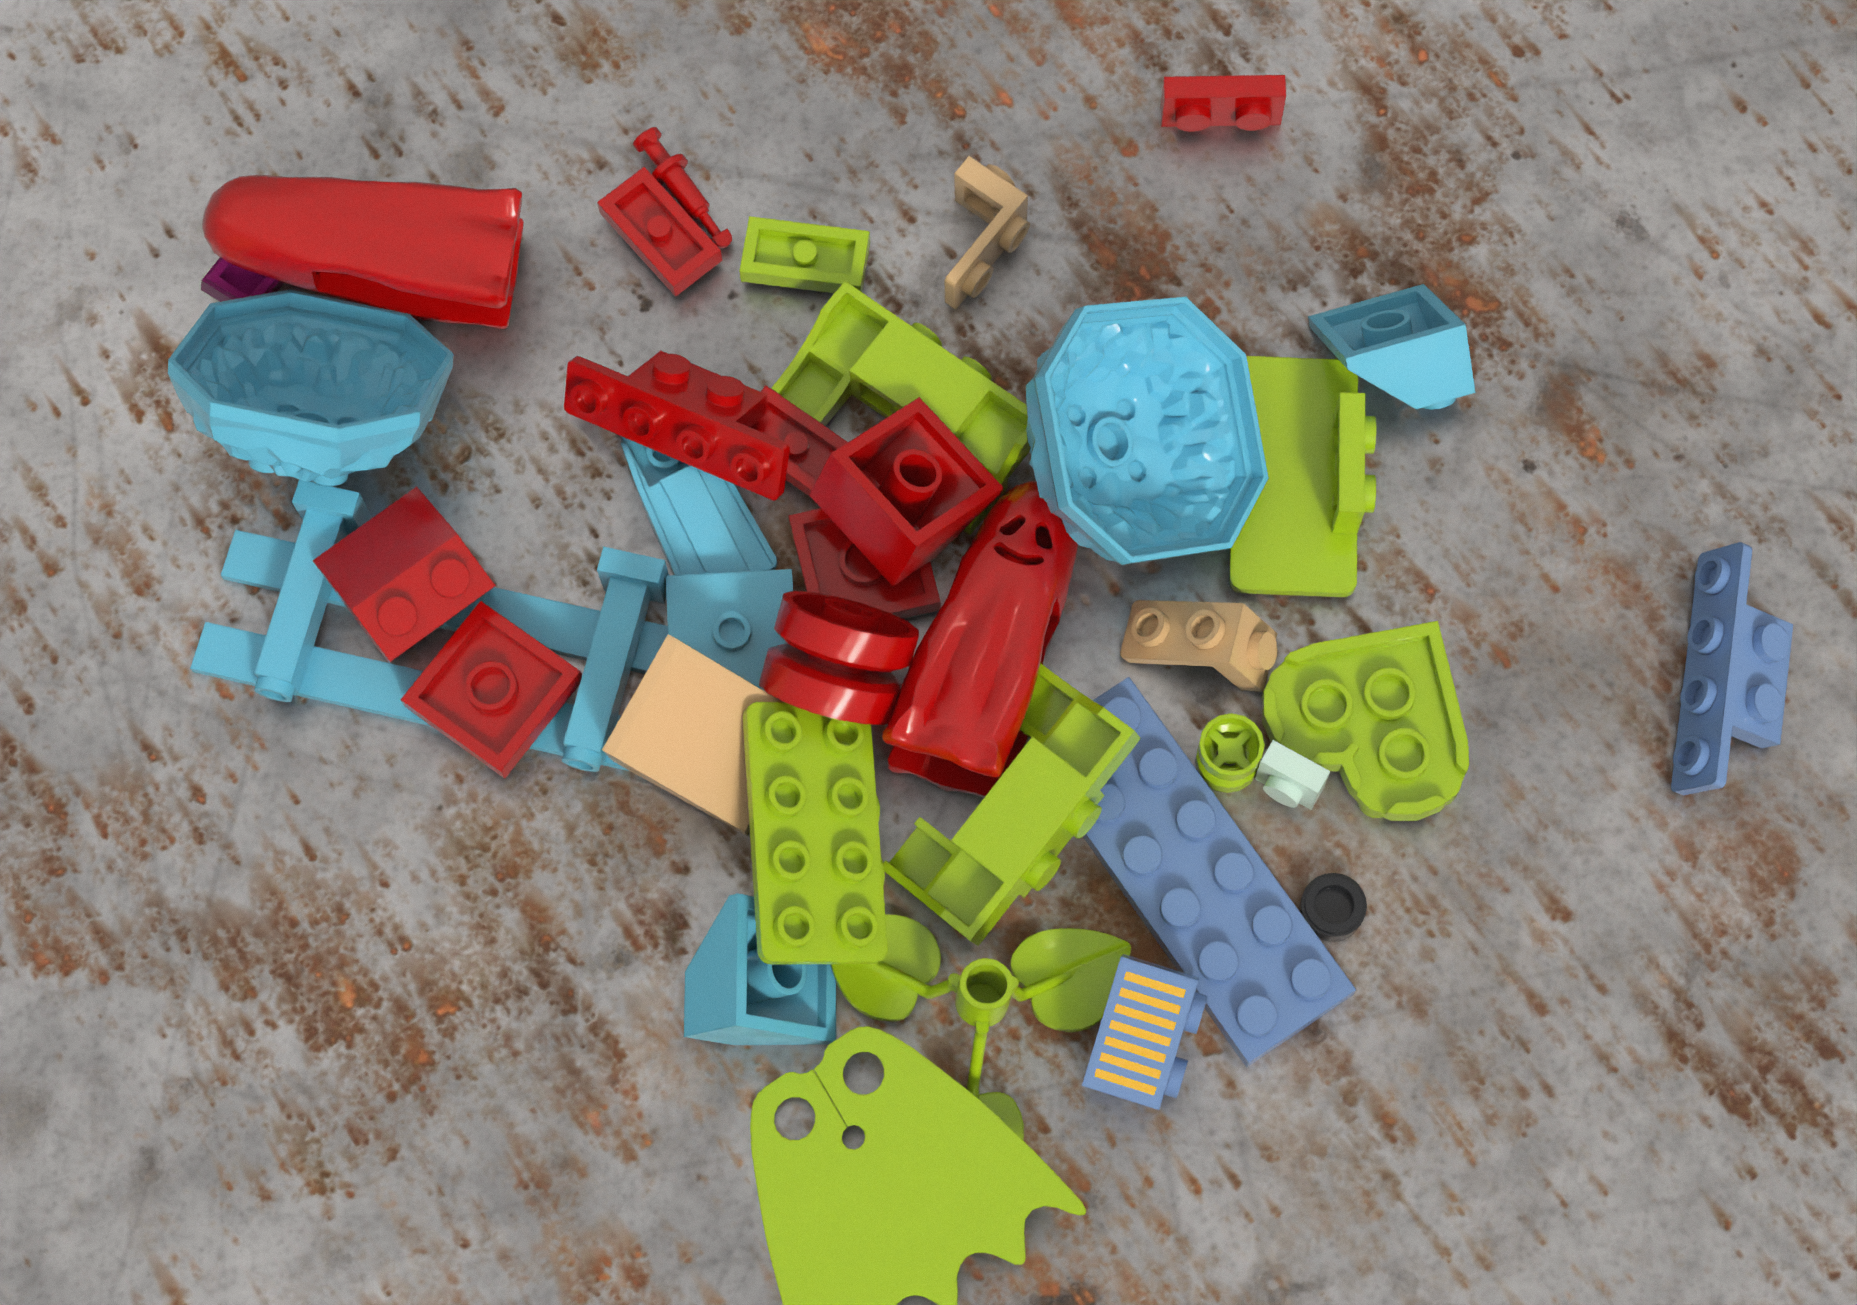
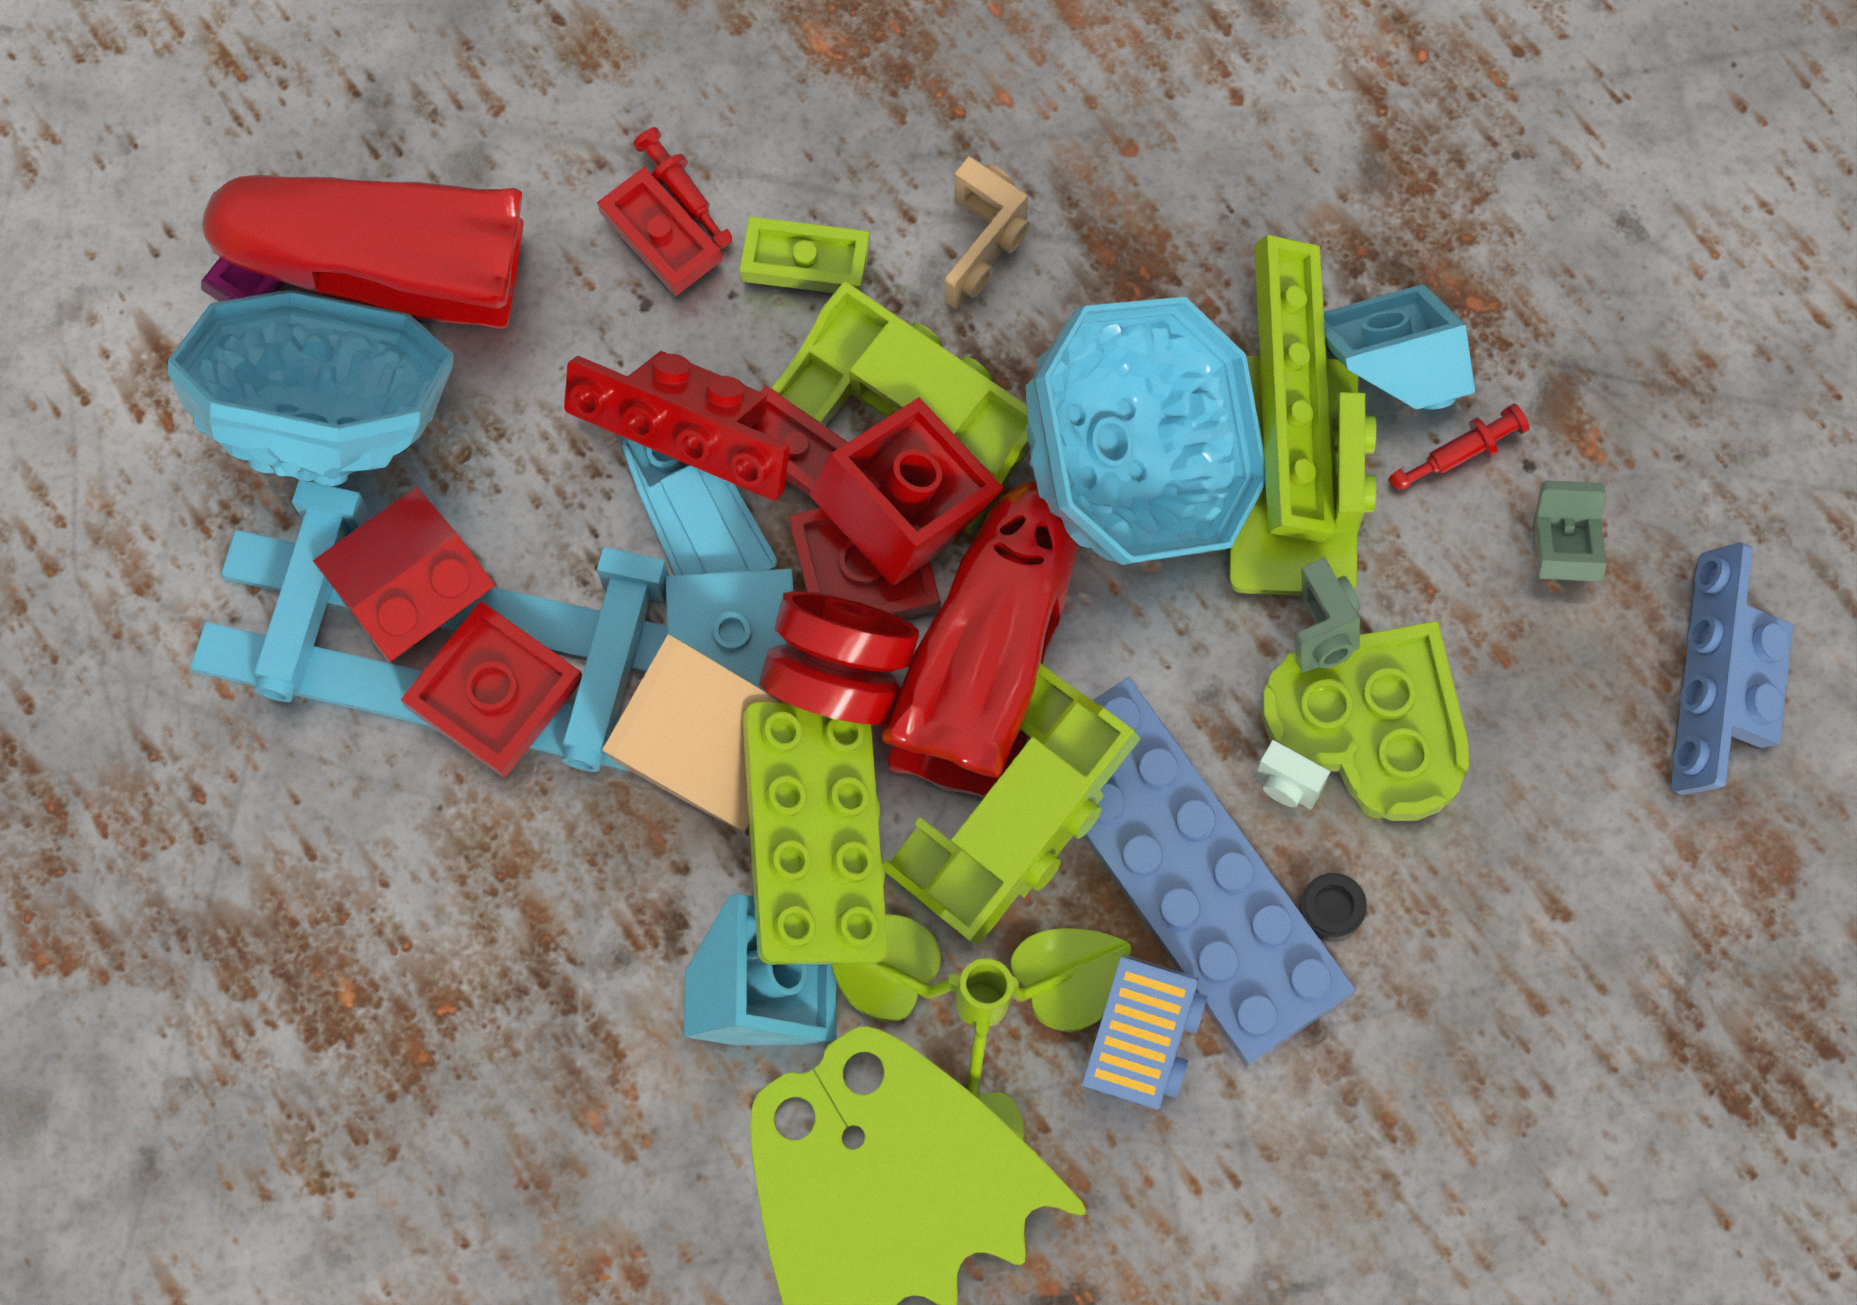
tan bracket [1120,600,1278,692] -> none
red plate [1160,75,1286,132] -> none
lime wheel [1195,713,1265,793] -> none
none -> lime plate [1254,235,1336,542]
none -> sand green bracket [1295,557,1360,673]
none -> red piece [1388,403,1530,490]
none -> sand green bracket [1532,480,1607,582]

